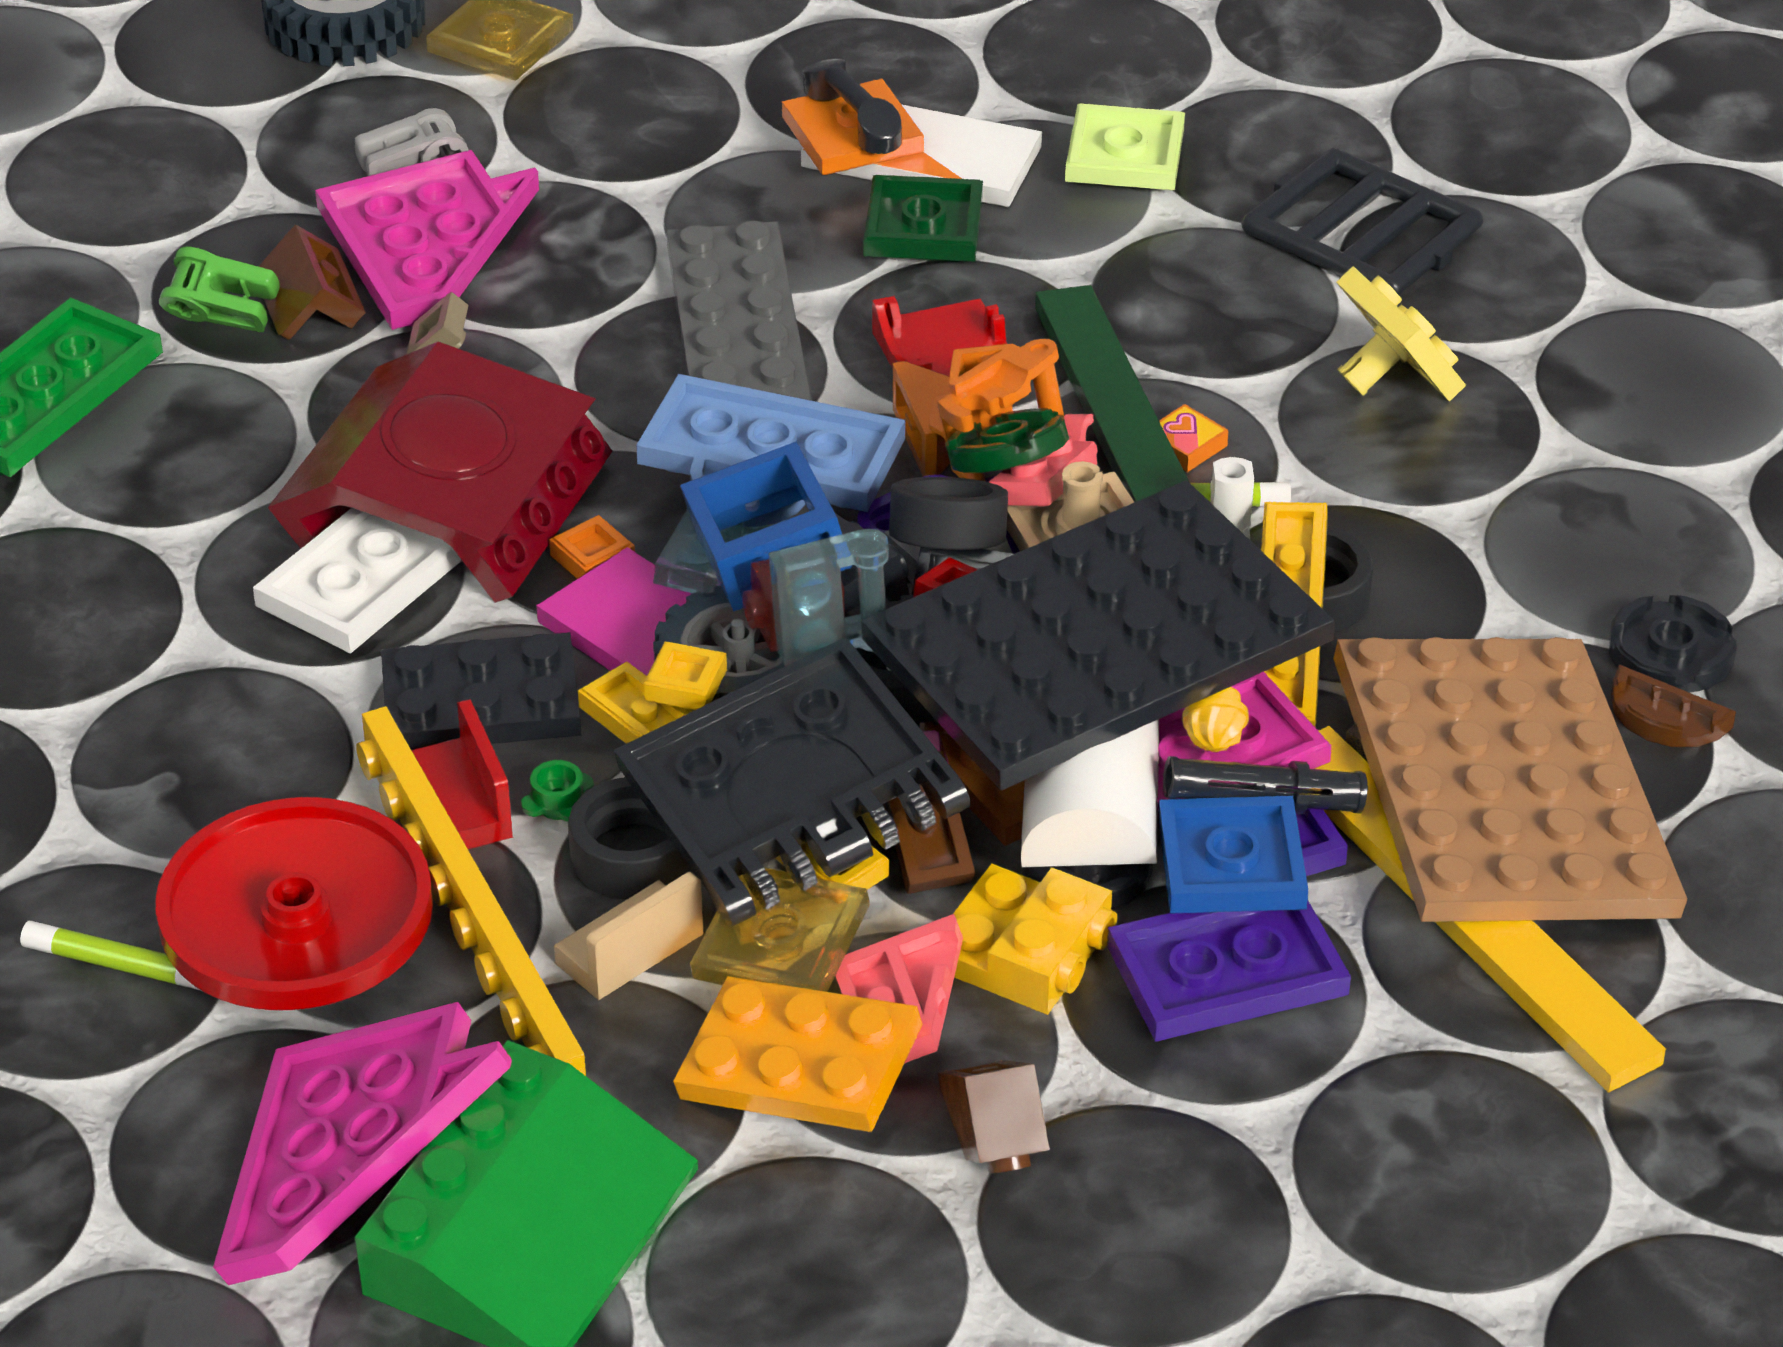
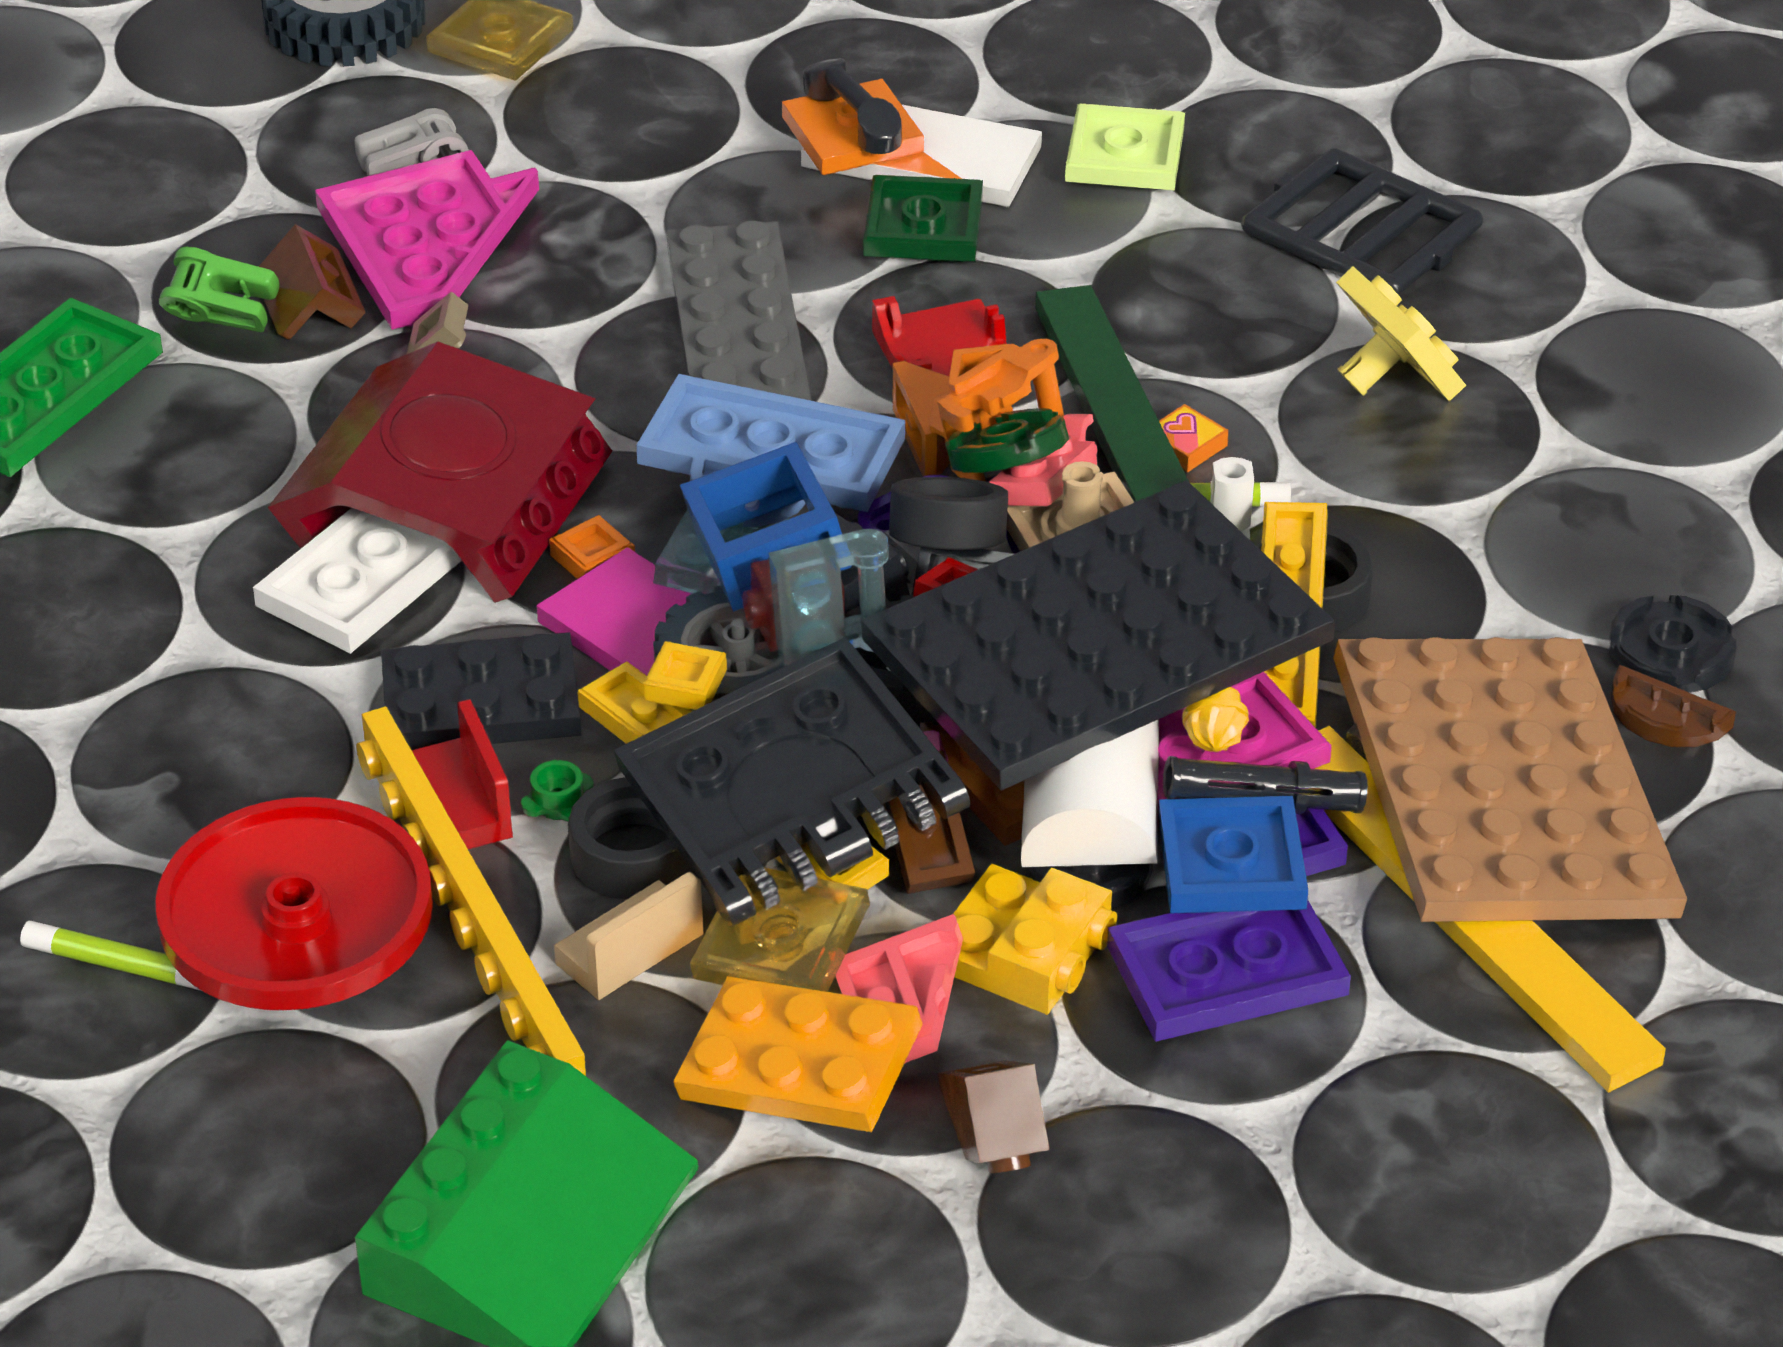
dark pink wing [213,1002,512,1285] -> none

